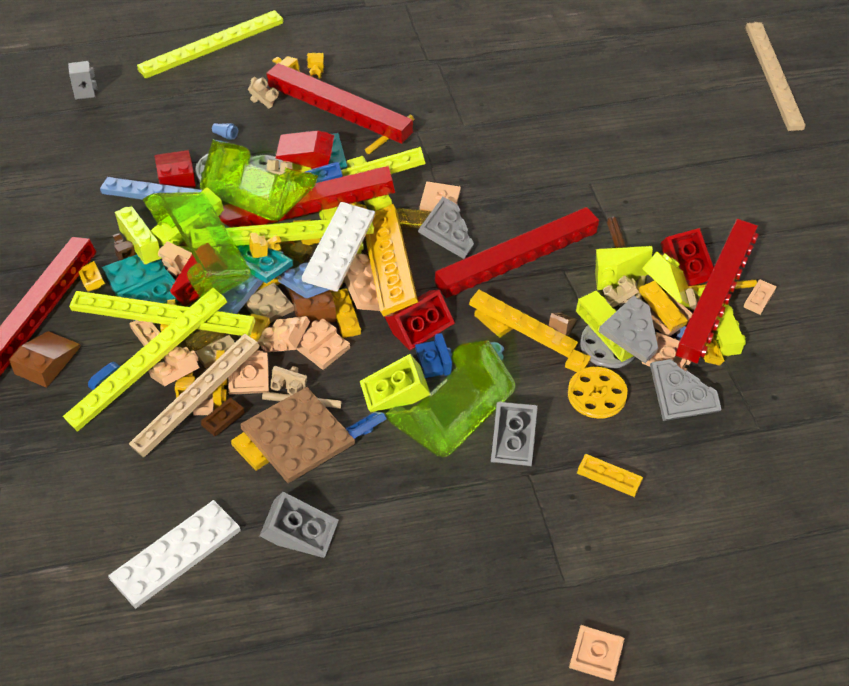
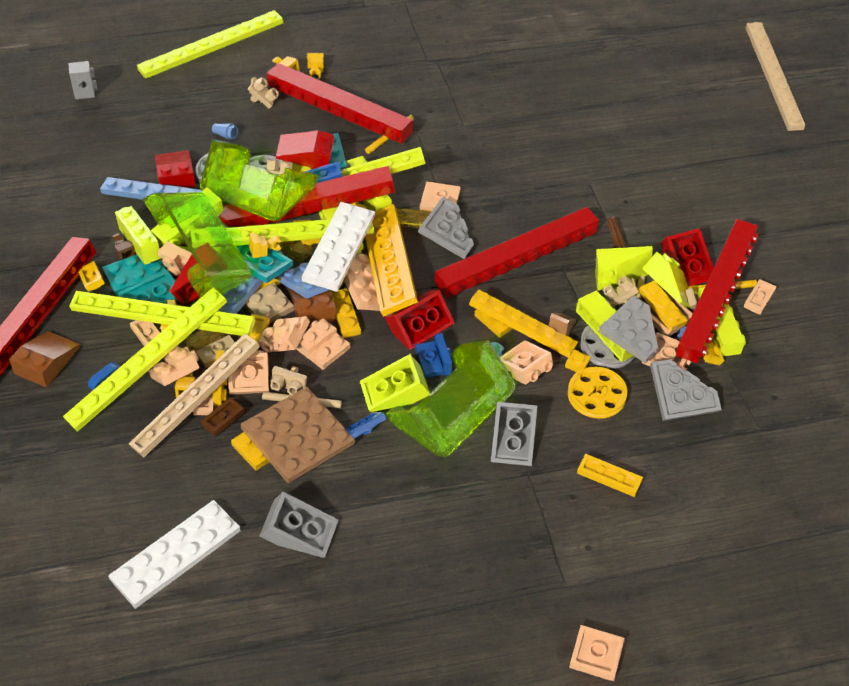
none -> light nougat plate [497,340,553,385]

